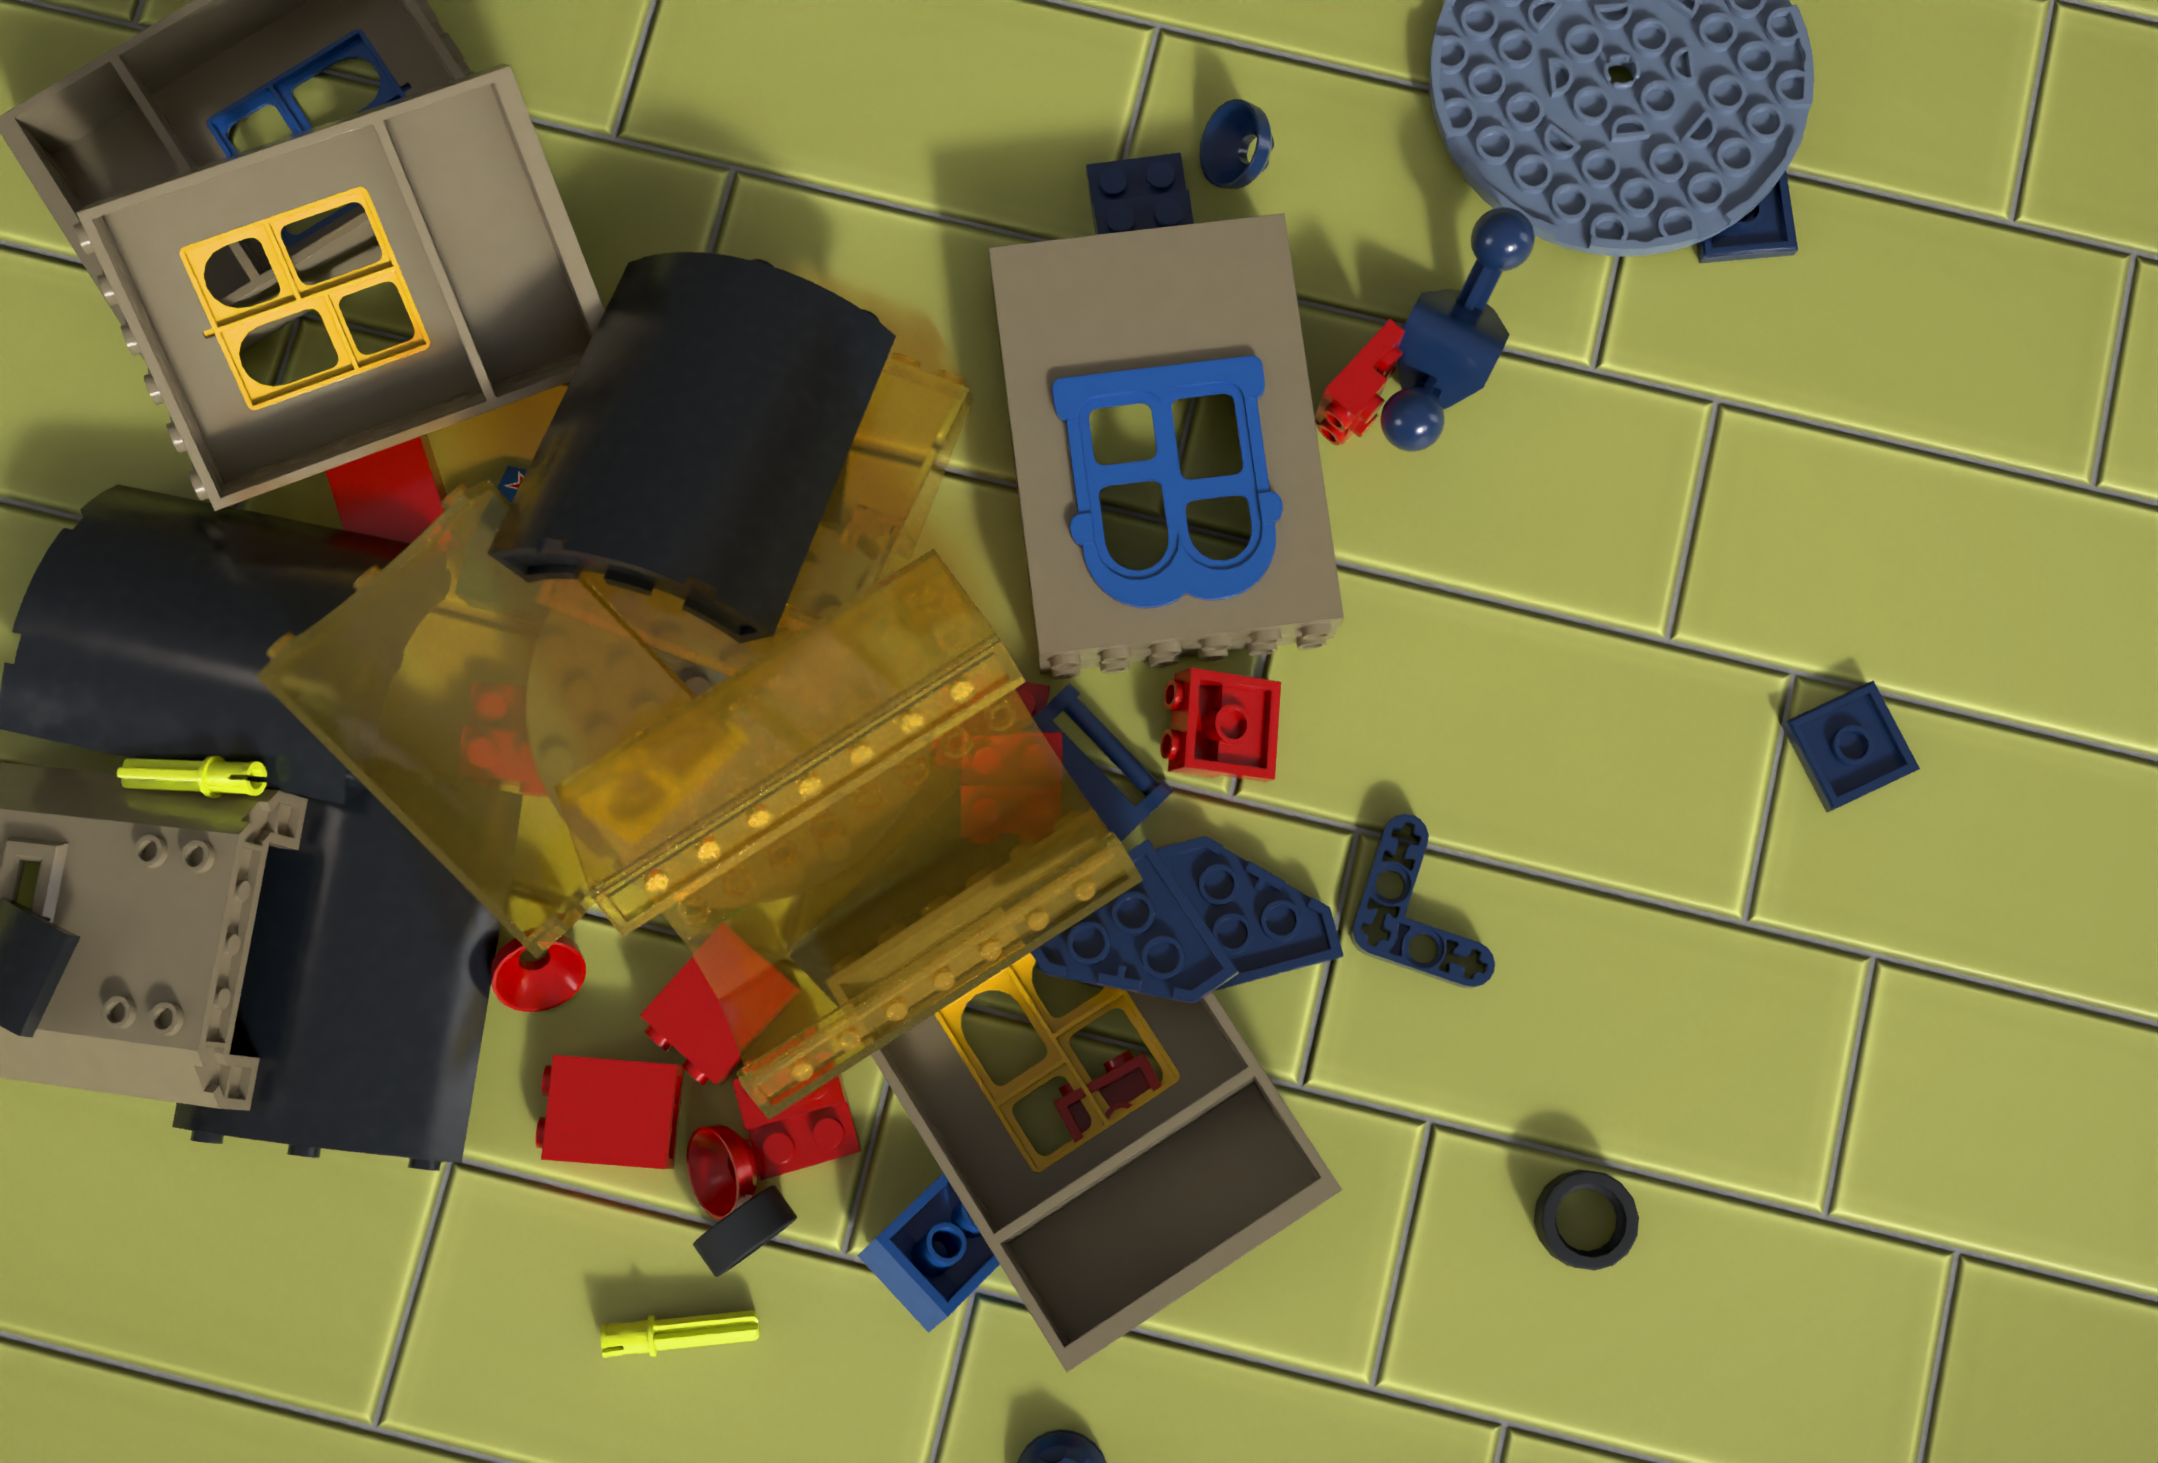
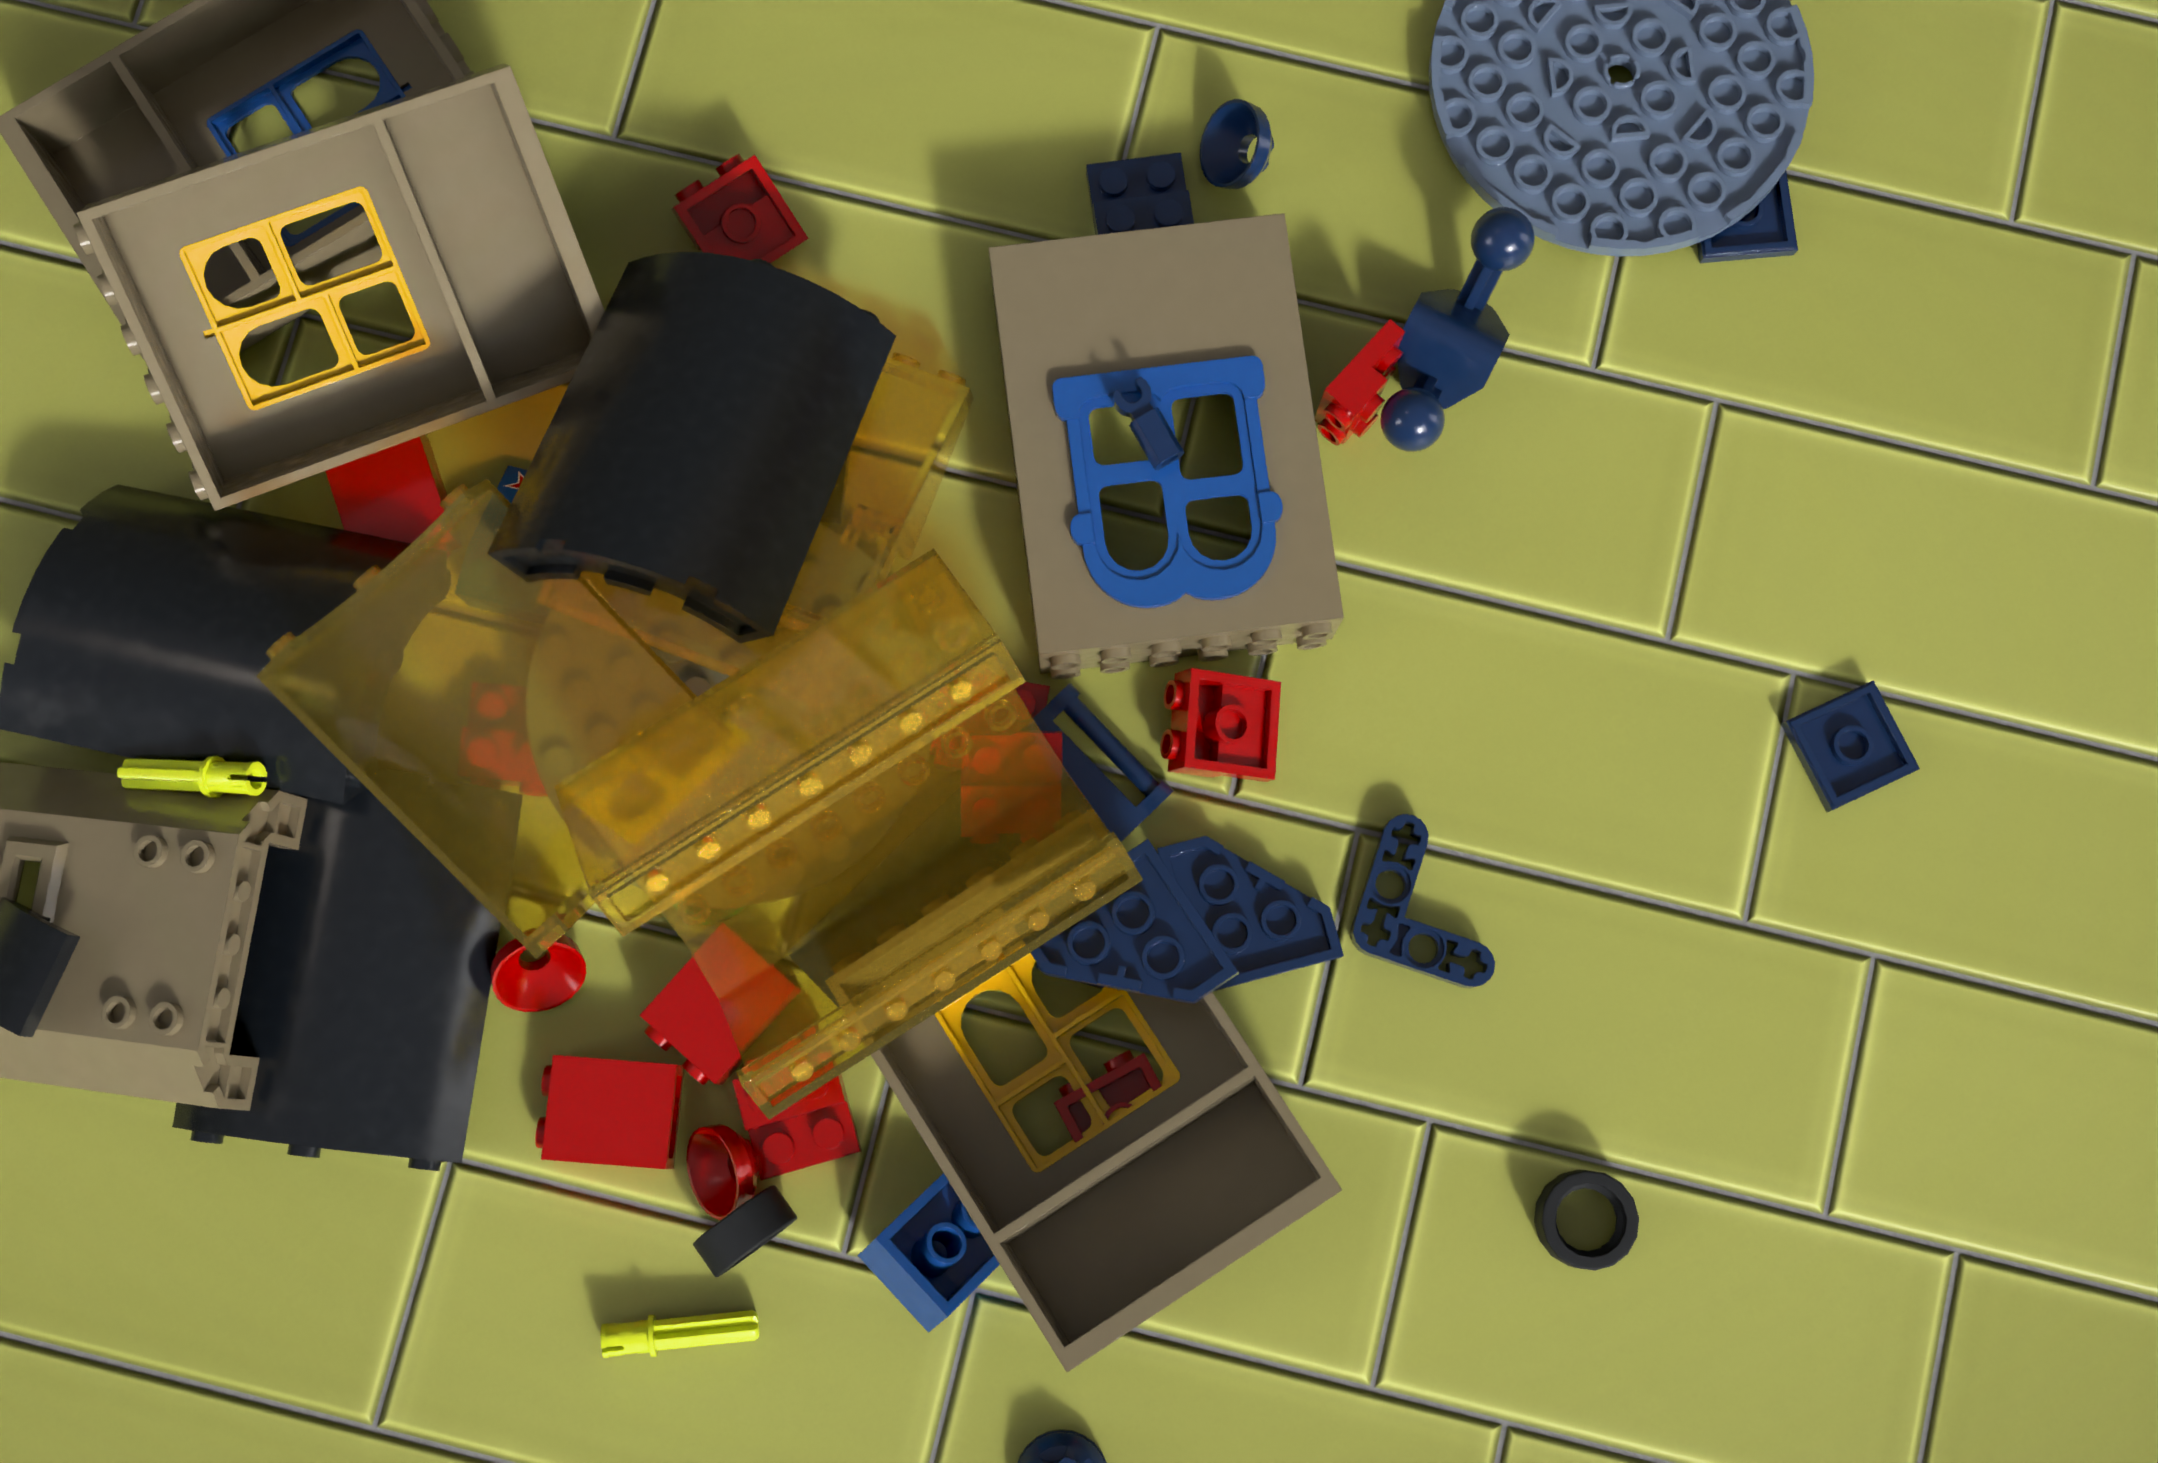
none -> red plate [671,154,809,263]
none -> dark blue bar [1112,377,1185,470]

